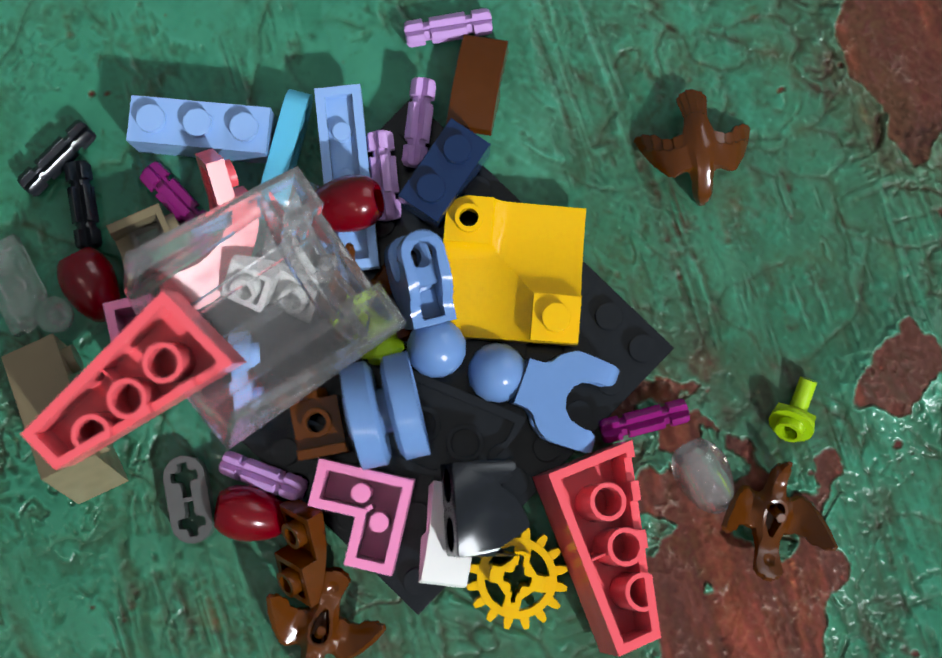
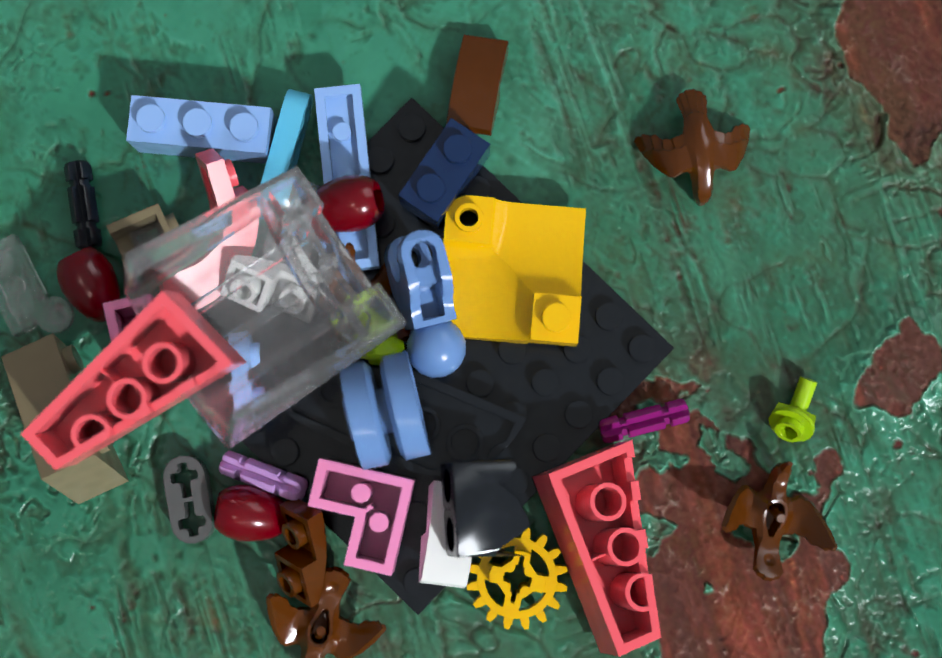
black axle [17,119,96,197] -> none
magenta axle [140,161,209,239] -> none
reddish brown brick [289,387,351,461] -> none
lavender axle [366,130,402,221] -> none
lavender axle [402,77,436,168] -> none
lavender axle [404,8,493,47] -> none
medium blue piece [467,343,620,453] -> none
clear animal [671,438,735,514] -> none

